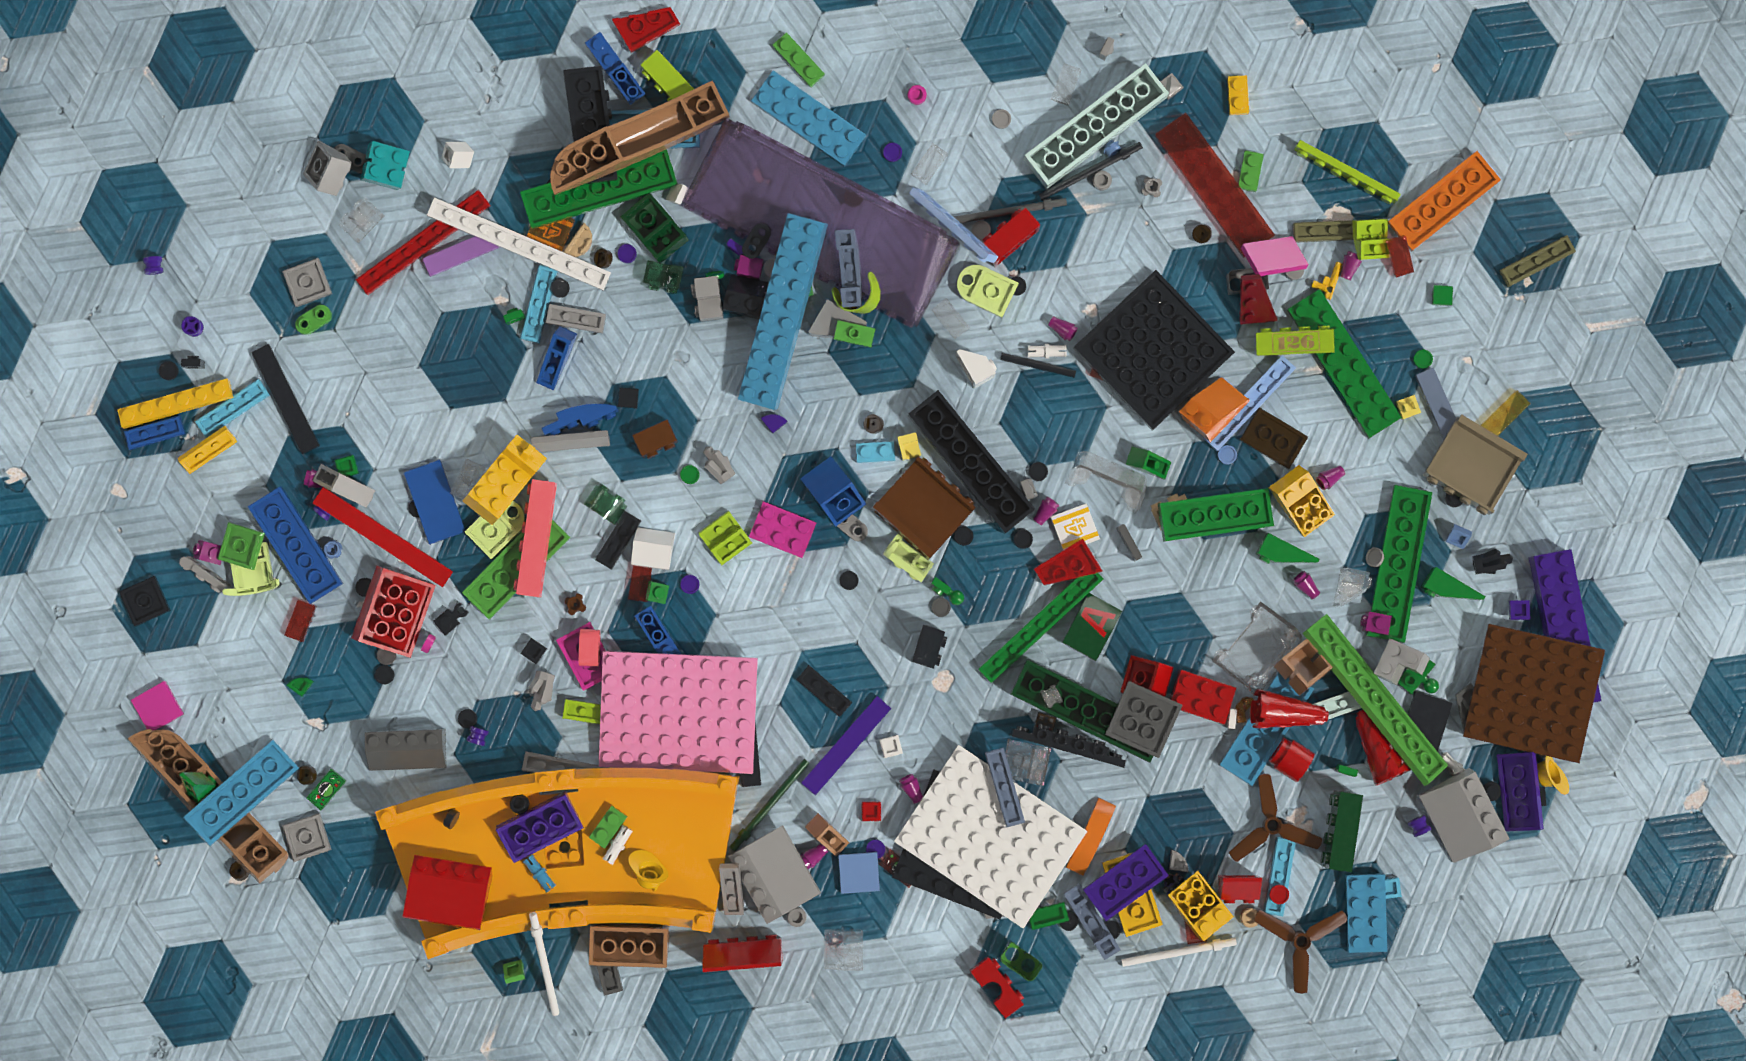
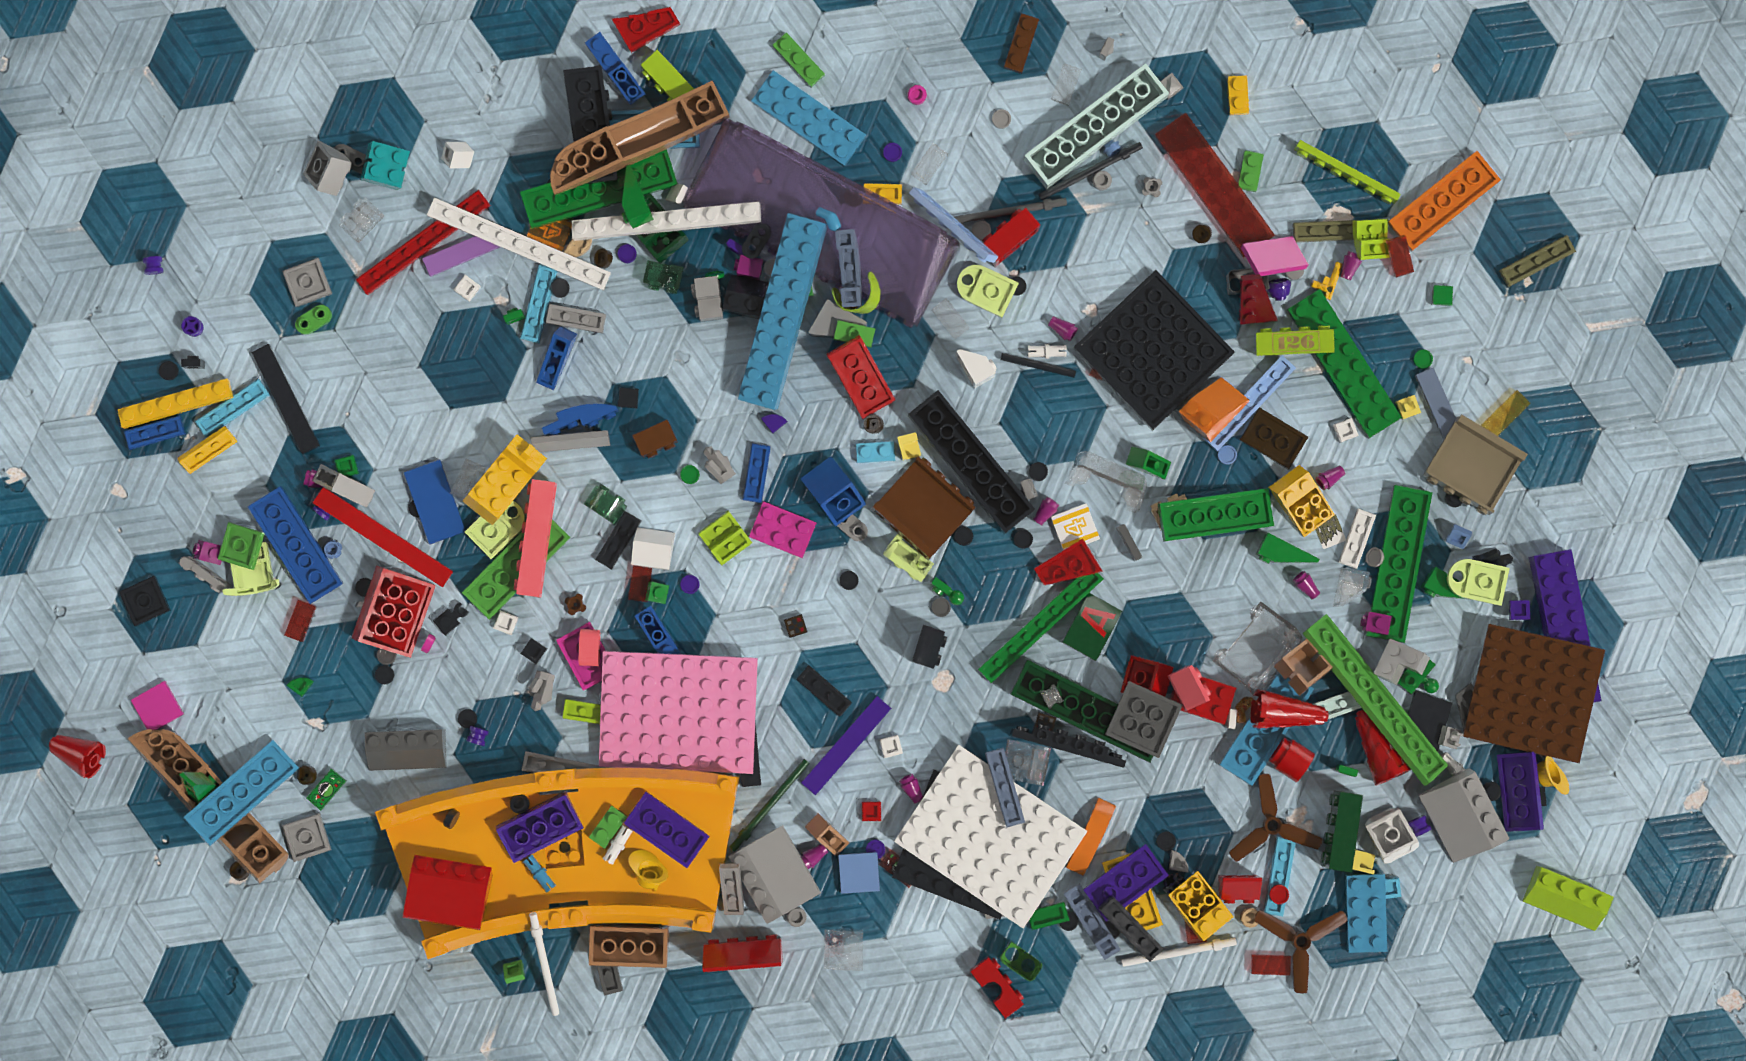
none -> red cone [49,735,106,779]
none -> white tile [454,275,481,302]
none -> white tile [493,611,519,635]
none -> white plate [572,202,761,241]
none -> green slope [621,164,654,229]
none -> dark purple plate [623,791,710,868]
none -> blue tile [743,444,771,503]
none -> tile [784,614,808,638]
none -> dark azure arm [816,207,841,231]
none -> red tile [826,335,895,419]
none -> yellow plate [863,183,902,205]
none -> reddish brown plate [1004,13,1039,74]
none -> black tile [1098,894,1164,962]
none -> black piece [1156,831,1176,851]
none -> coral slope [1167,665,1211,711]
none -> clear red tile [1251,954,1291,976]
none -> dark purple cone [1265,278,1291,301]
none -> sticker [1315,514,1346,549]
none -> white tile [1333,418,1359,443]
none -> white tile [1338,509,1376,569]
none -> light yellow panel [1353,850,1375,874]
none -> white slope [1365,808,1419,864]
none -> light grey tile [1438,726,1463,749]
none -> yellowish green plate [1447,559,1510,606]
none -> lime slope [1522,866,1614,931]

